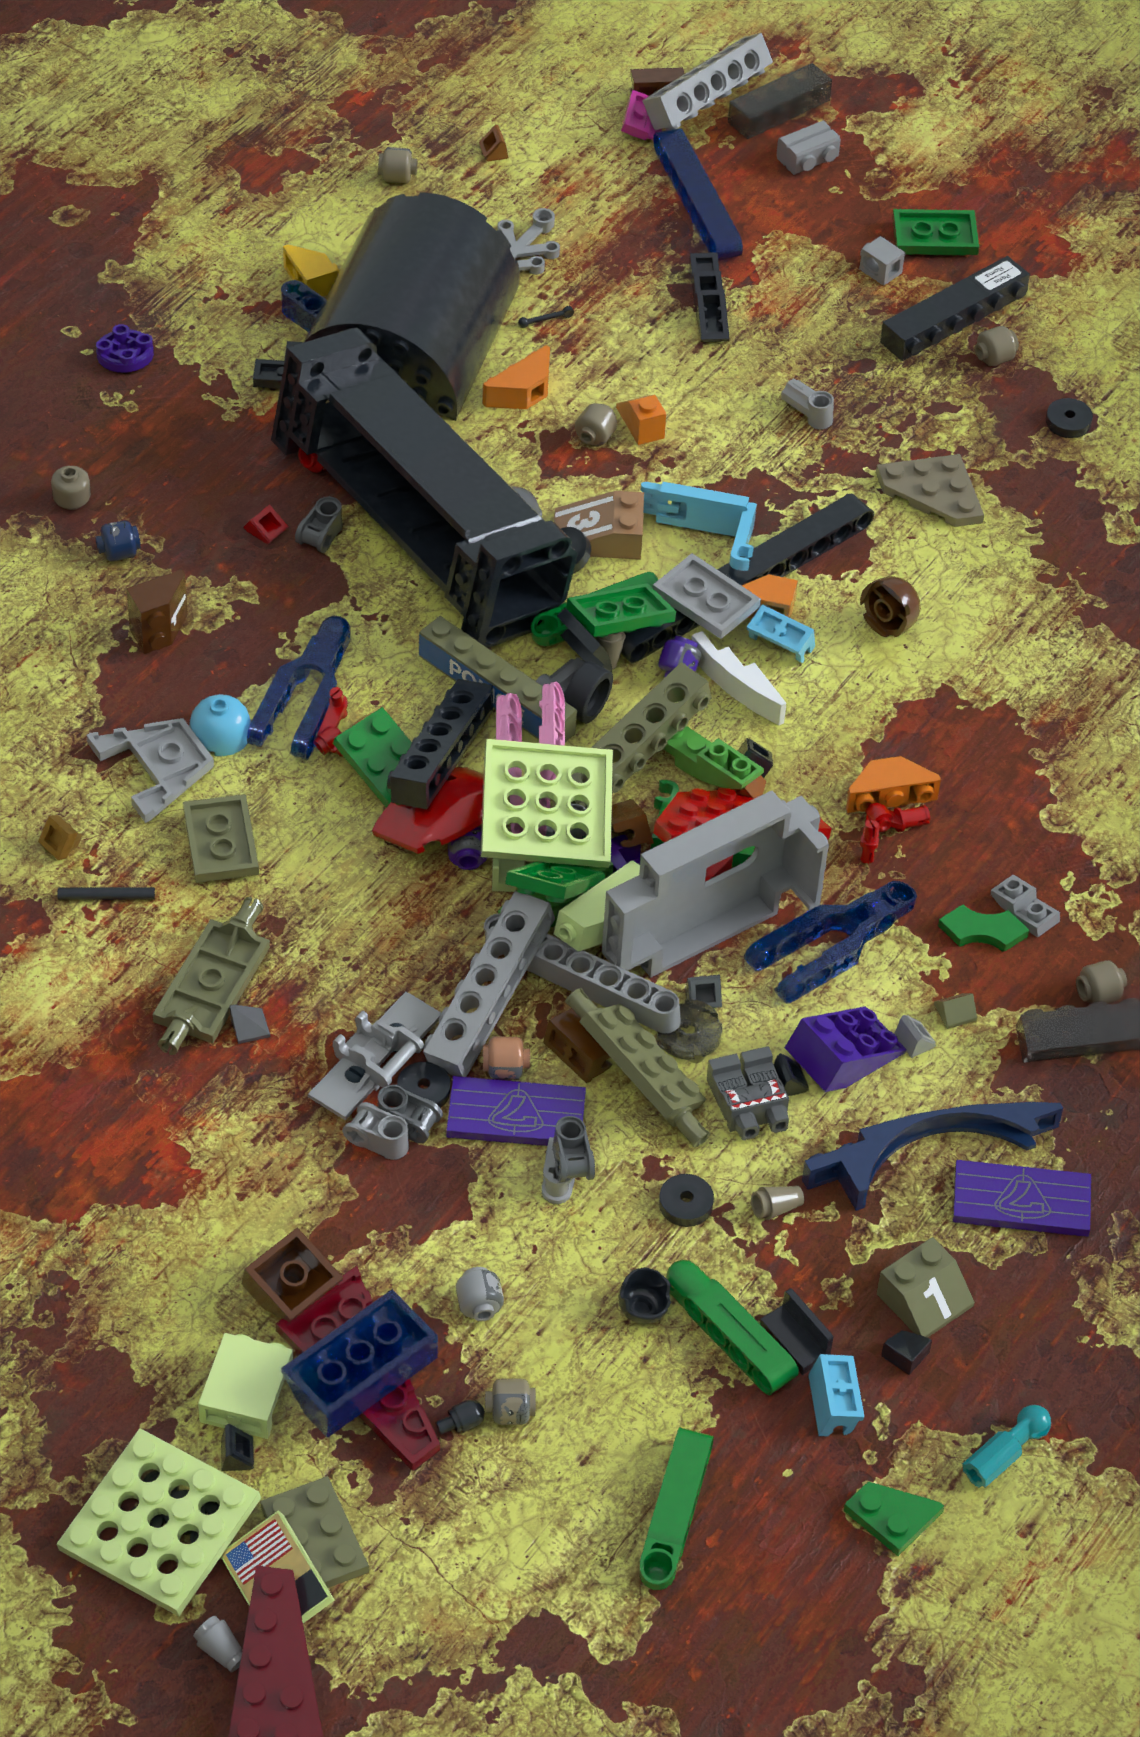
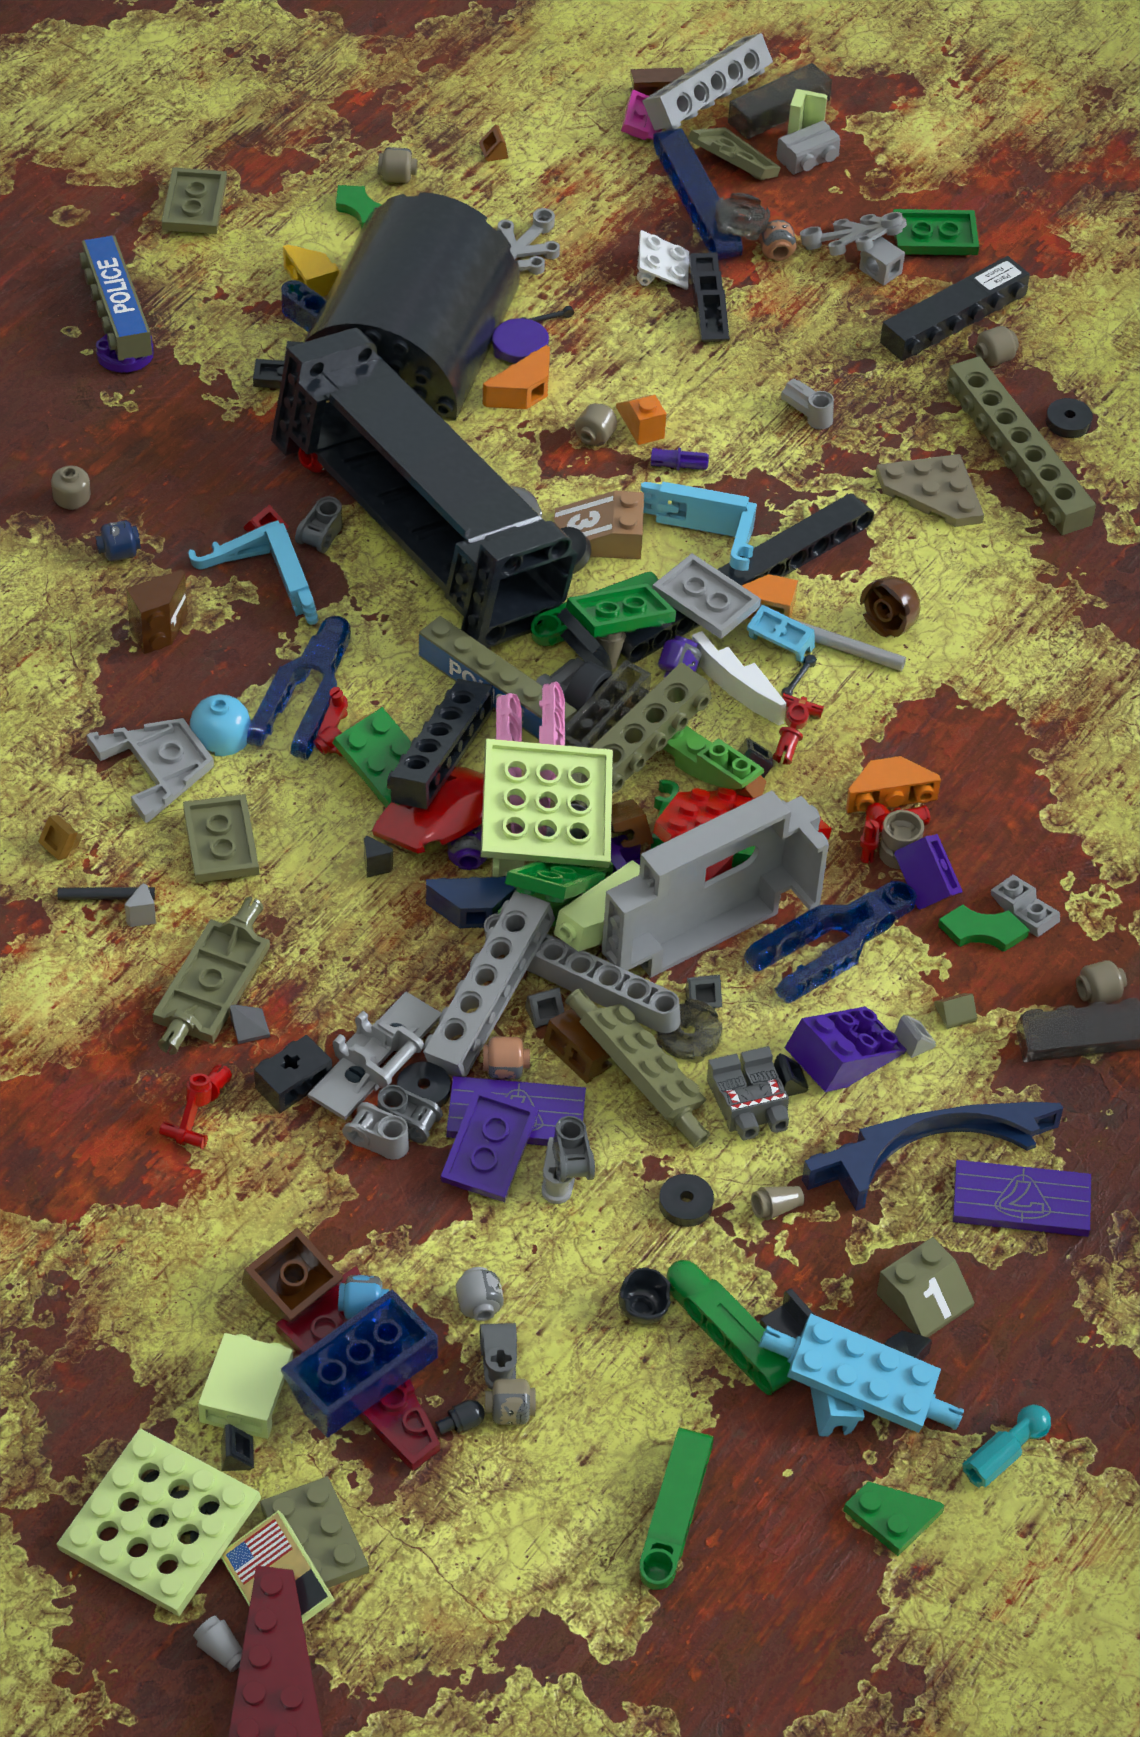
none -> brick [79,235,152,361]
none -> light grey slope [125,883,156,927]
none -> red pin [159,1064,232,1149]
none -> olive plate [162,167,227,234]
none -> medium azure hinge [189,520,319,625]
none -> black brick [254,1035,332,1113]
none -> green tile [336,185,382,229]
none -> dark azure head [338,1275,389,1322]
none -> black slope [364,836,393,878]
none -> dark blue slope [426,876,516,929]
none -> dark purple plate [441,1087,539,1203]
none -> dark grey piece [480,1323,517,1389]
none -> dark purple tile [492,318,549,364]
none -> dark grey slope [525,988,564,1028]
none -> clear smoke brick [565,660,651,748]
none -> white hinge [637,230,689,290]
none -> dark purple axle [651,448,709,471]
none -> olive wing [688,127,781,180]
none -> clear smoke plate [714,193,770,240]
none -> nougat head [759,220,797,261]
none -> medium azure plate [759,1313,964,1433]
none -> red pin [773,693,824,765]
none -> black hinge [781,655,817,696]
none -> yellowish green panel [787,89,827,135]
none -> light grey piece [793,619,906,671]
none -> light grey plant [800,212,907,256]
none -> dark tan wheel [879,810,924,869]
none -> dark purple panel [894,834,963,909]
none -> olive brick [946,356,1096,535]

